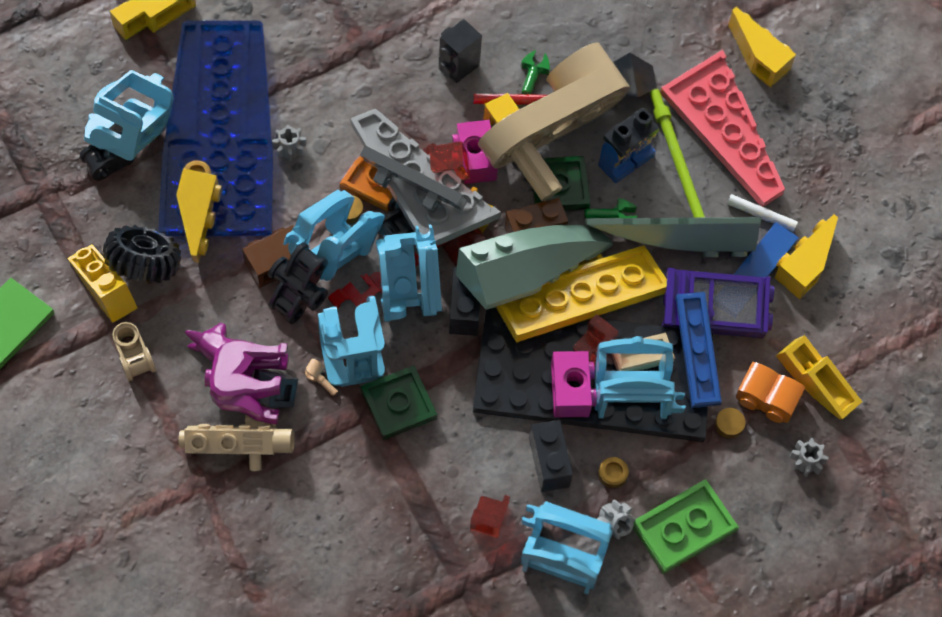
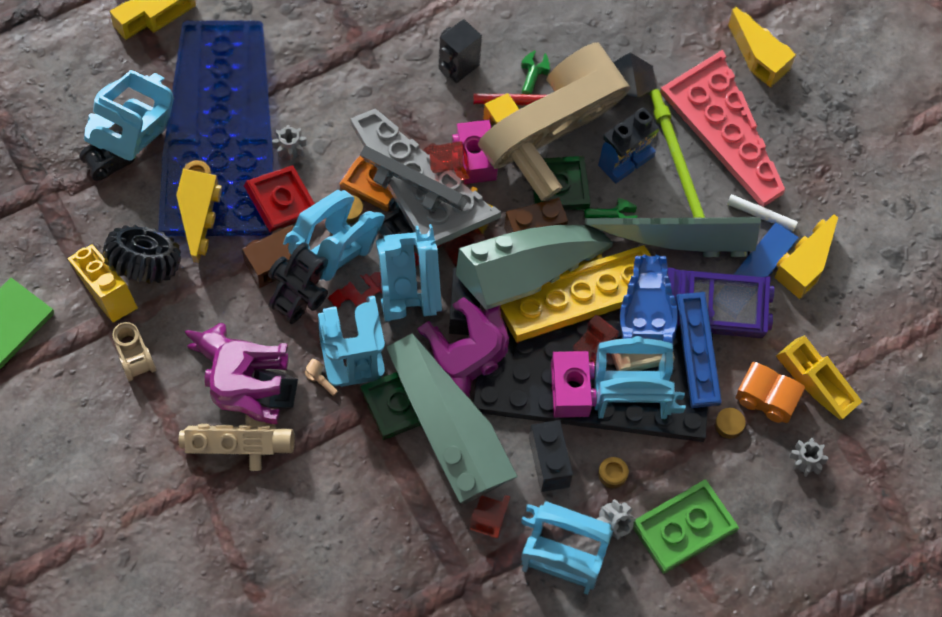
none -> red tile [244,165,315,232]
none -> sand green wedge [386,334,518,504]
none -> magenta animal [417,298,509,398]
none -> blue animal [620,255,677,344]

